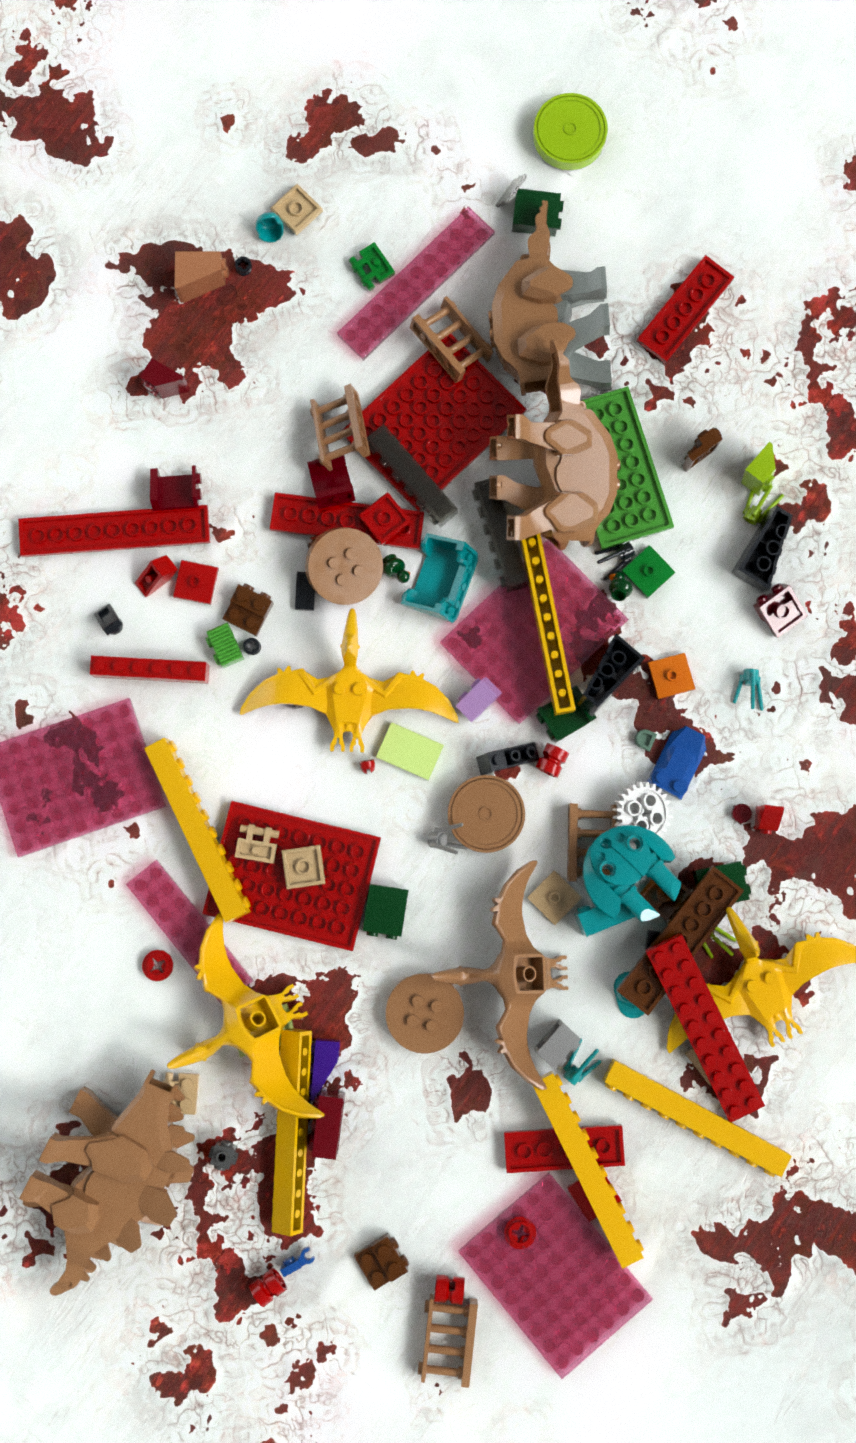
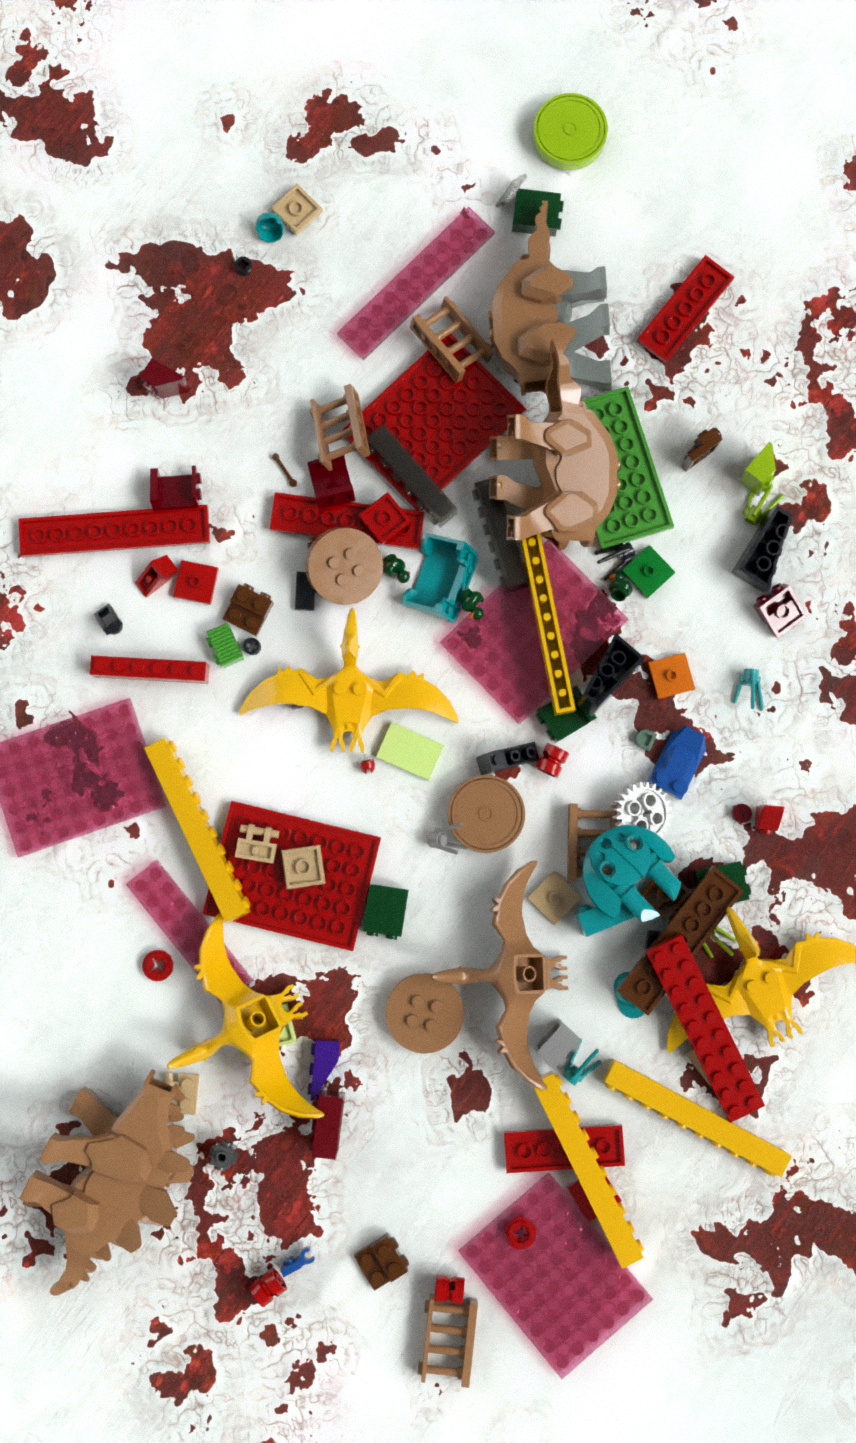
nougat slope [175,251,229,303] -> none
yellow brick [272,1028,312,1236] -> none
green plate [349,242,395,291] -> none
lavender brick [456,677,502,722] -> none
none -> reddish brown hinge [272,453,297,487]
none -> dark green animal [459,588,484,620]

